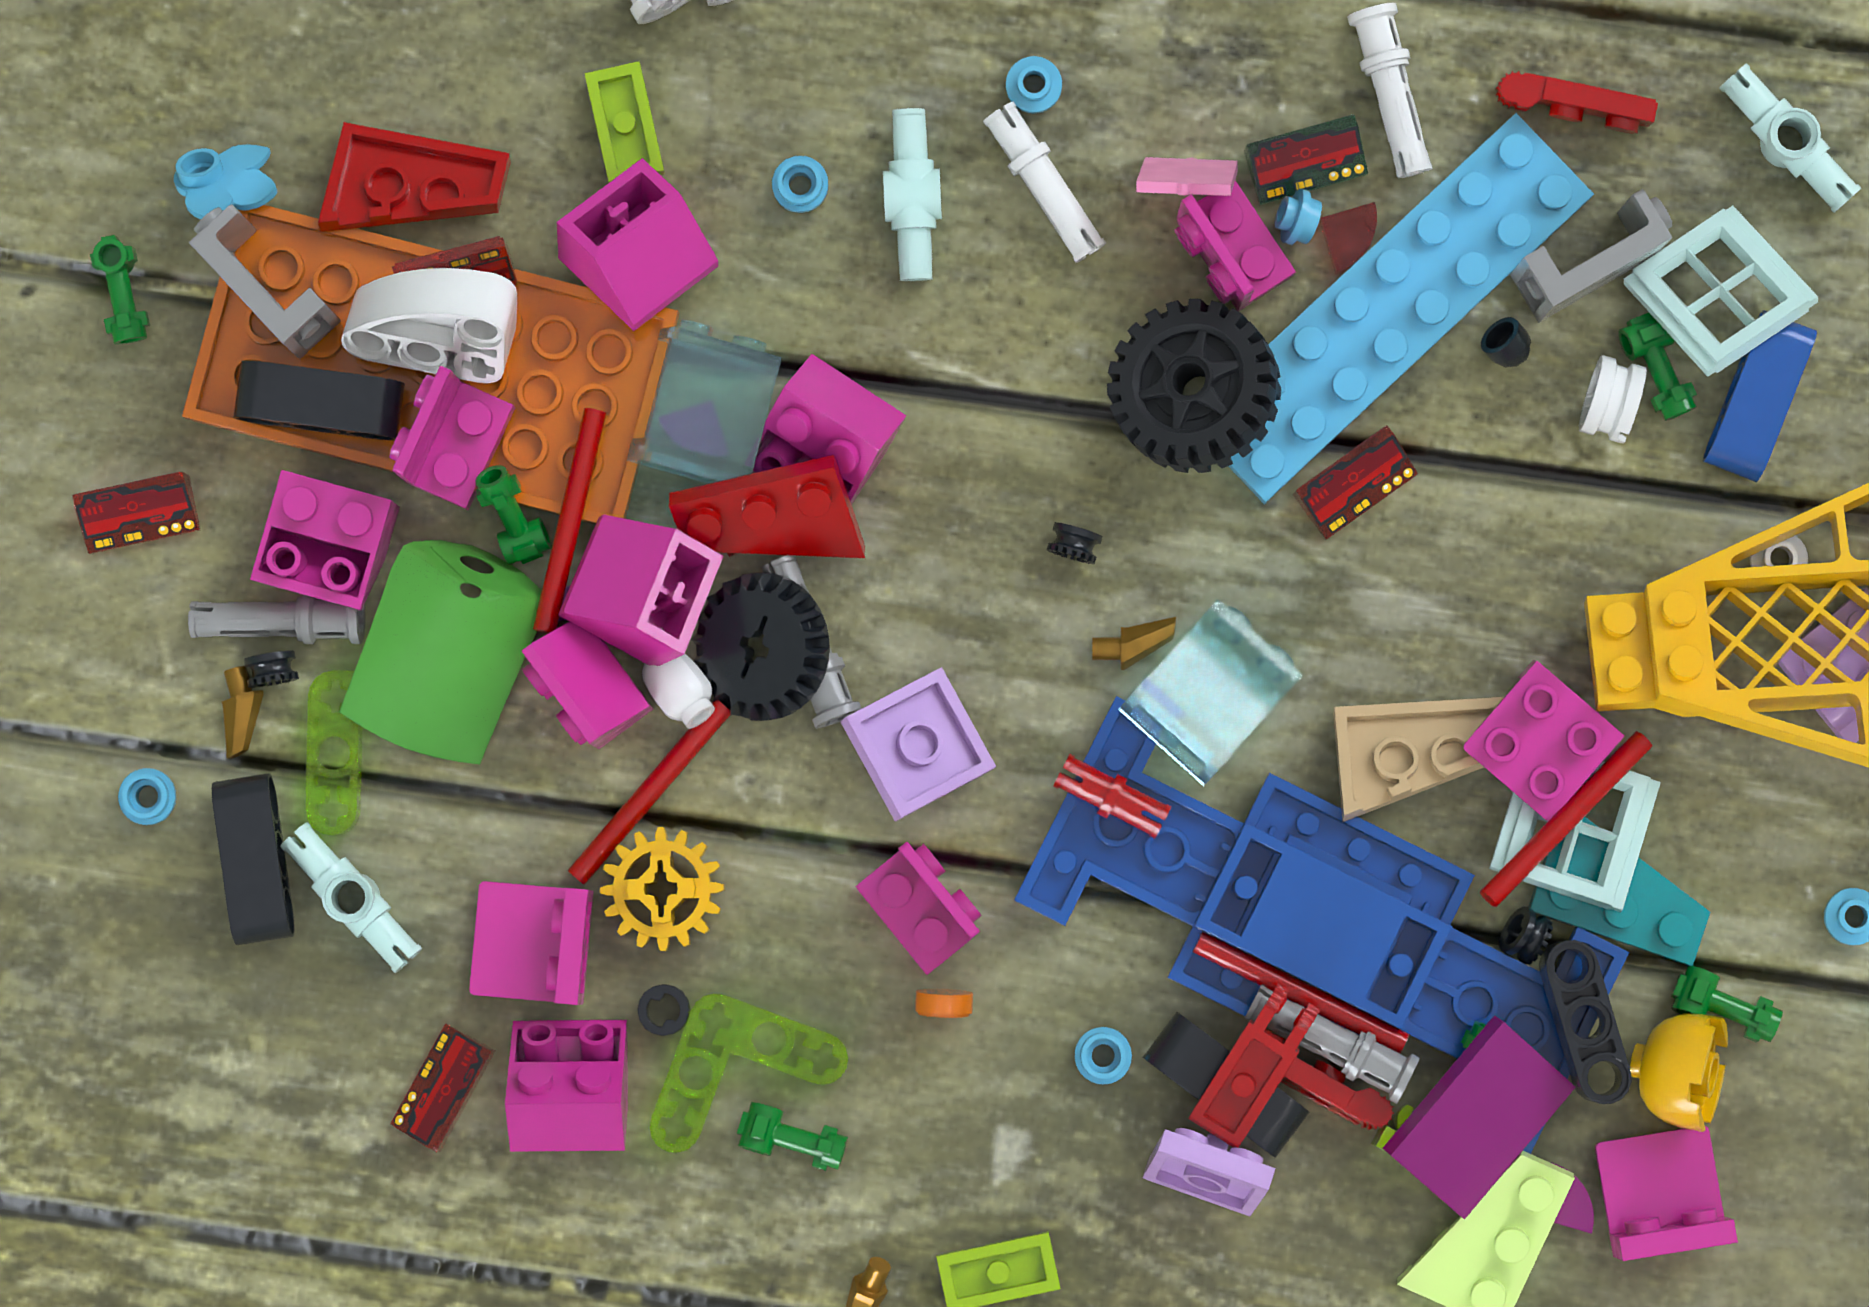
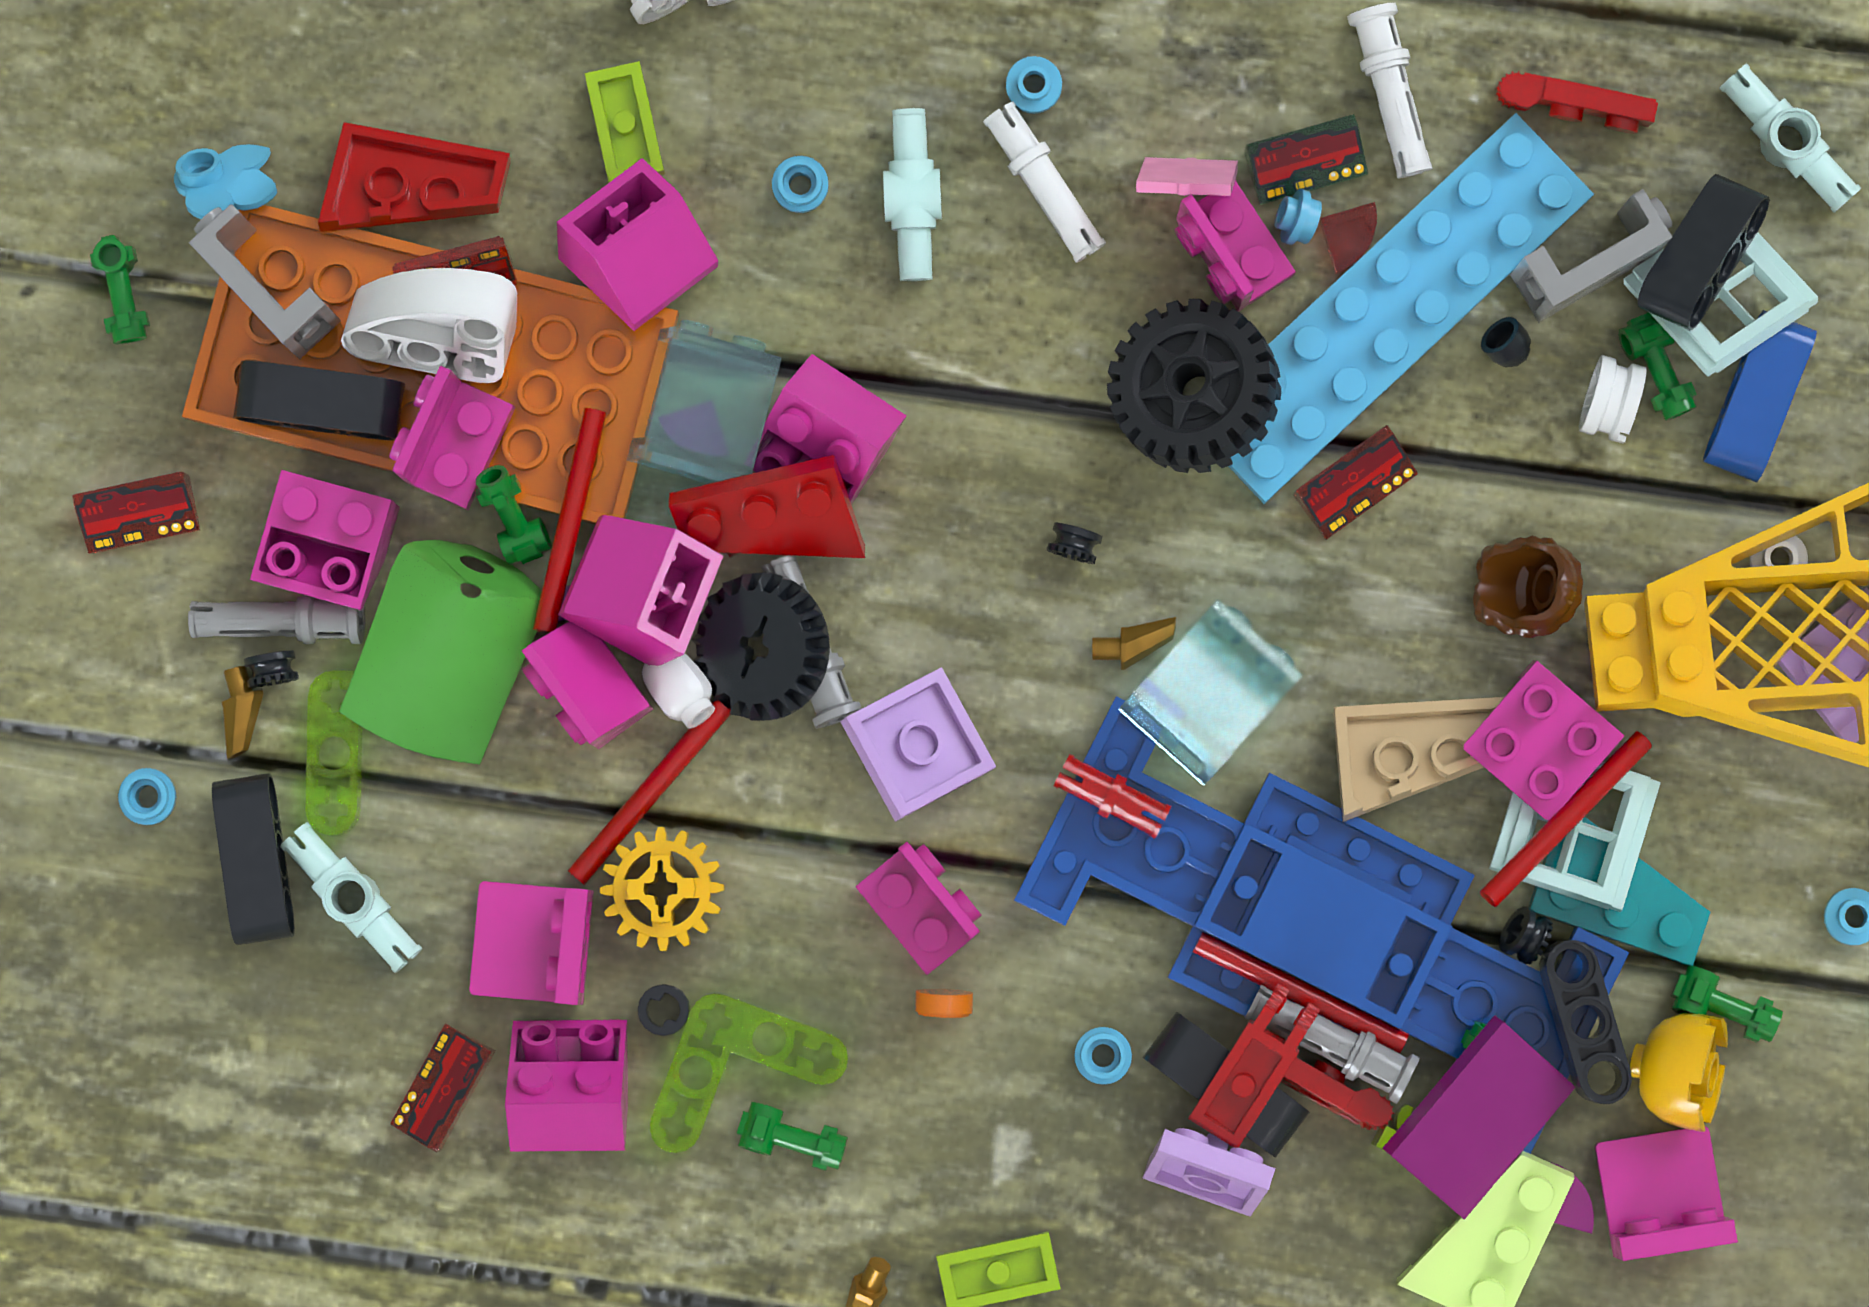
none -> reddish brown hair [1473,535,1583,638]
none -> black beam [1637,174,1770,331]

